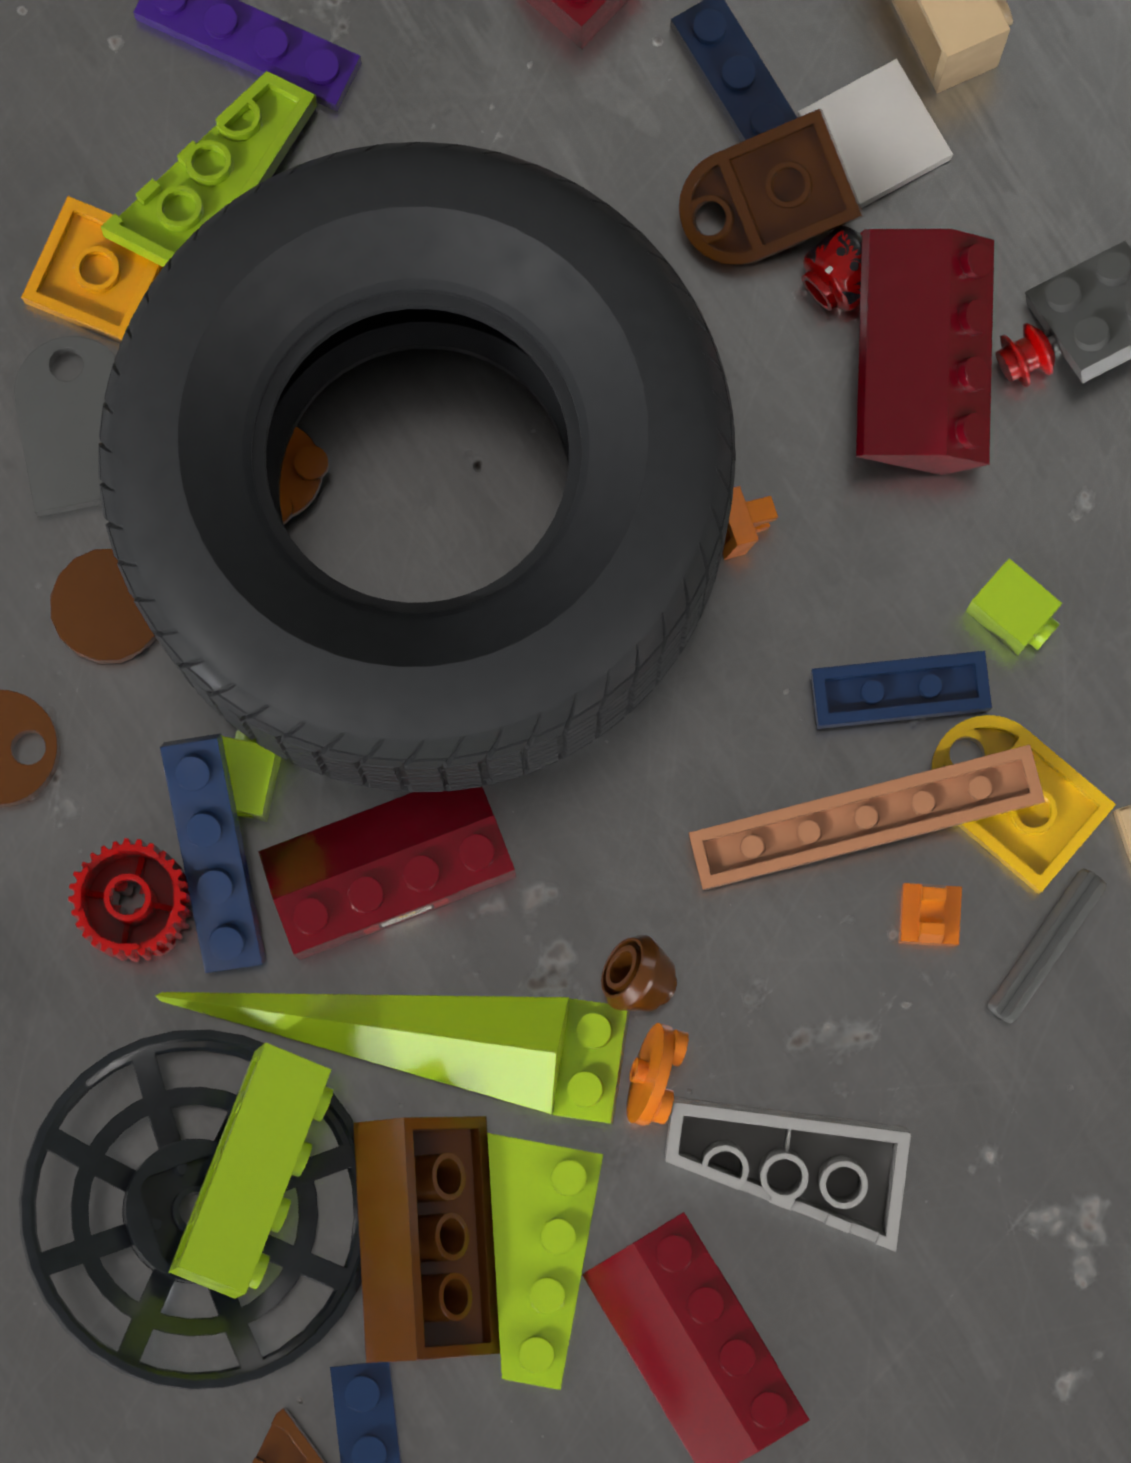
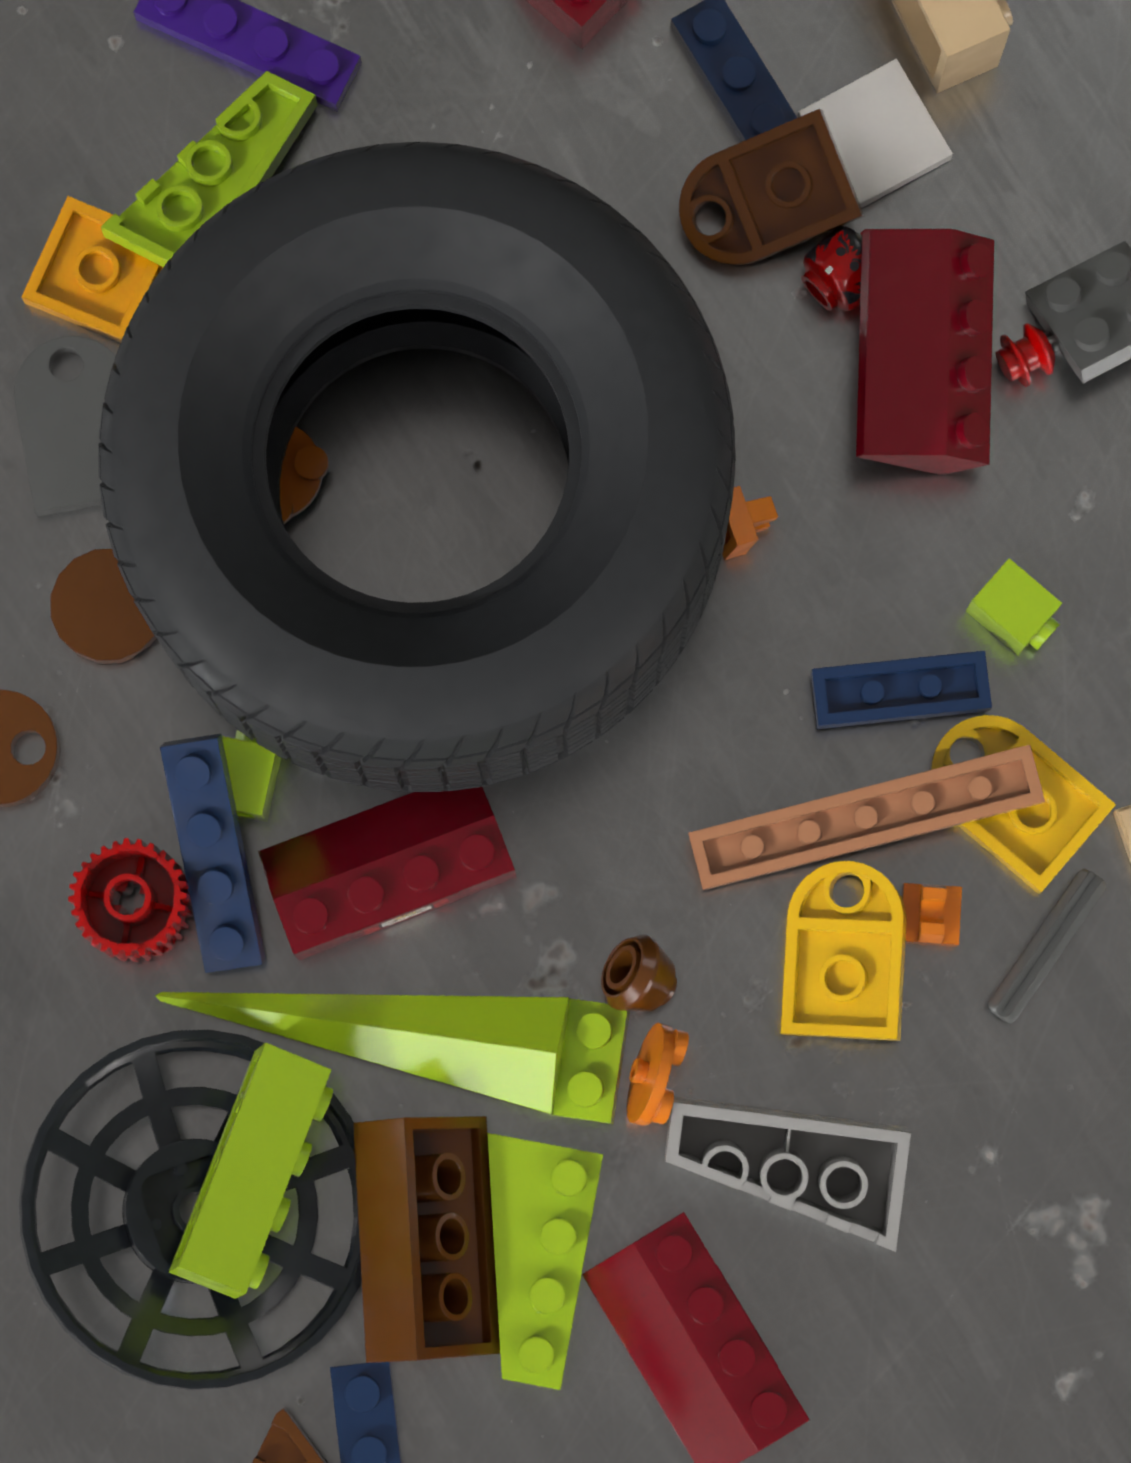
none -> yellow tile [780,861,907,1041]

